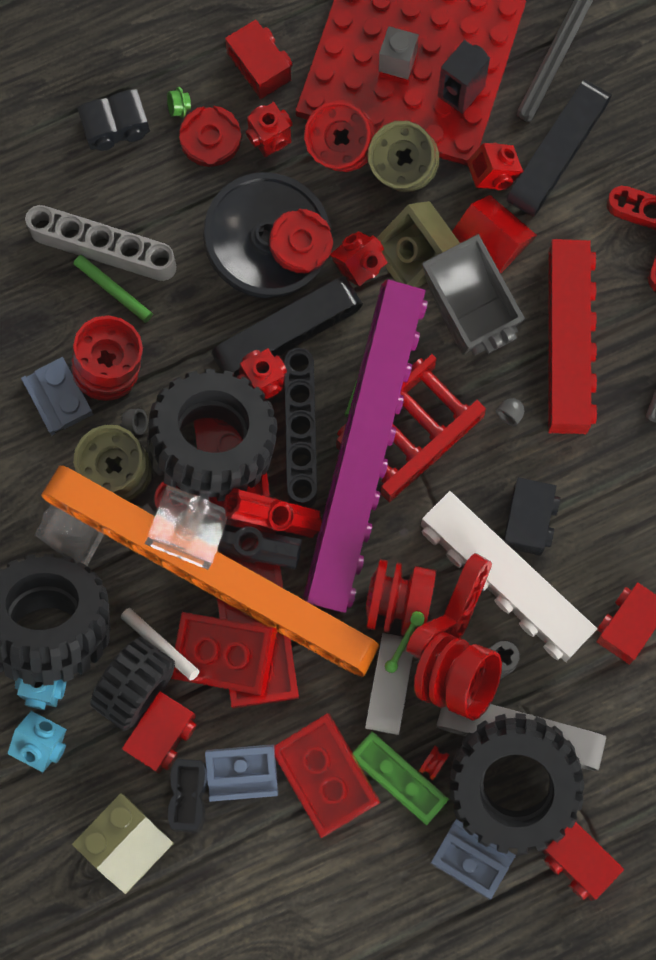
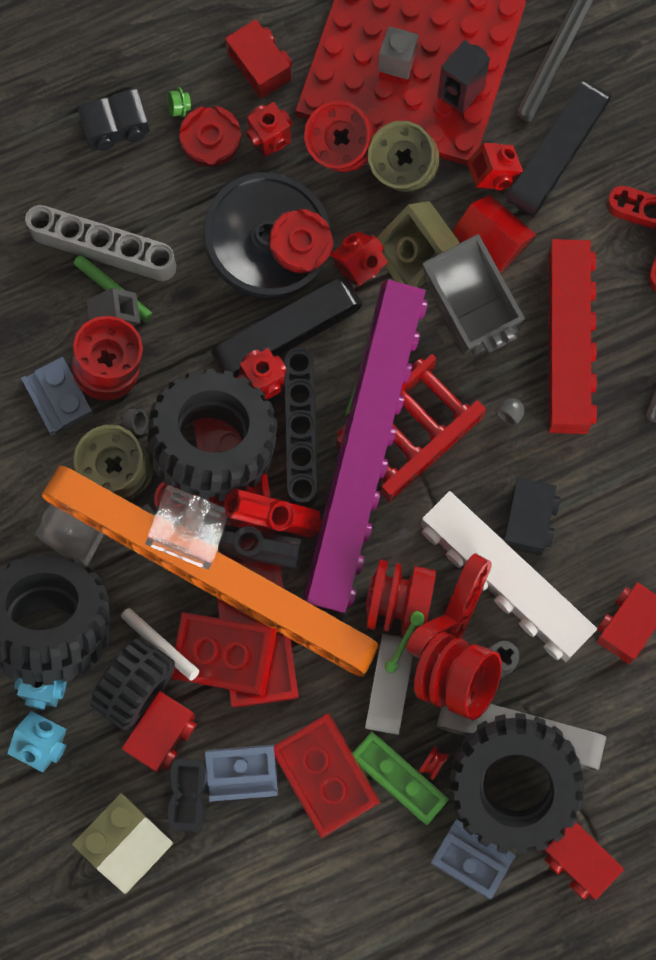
none -> dark grey brick [87,287,140,326]

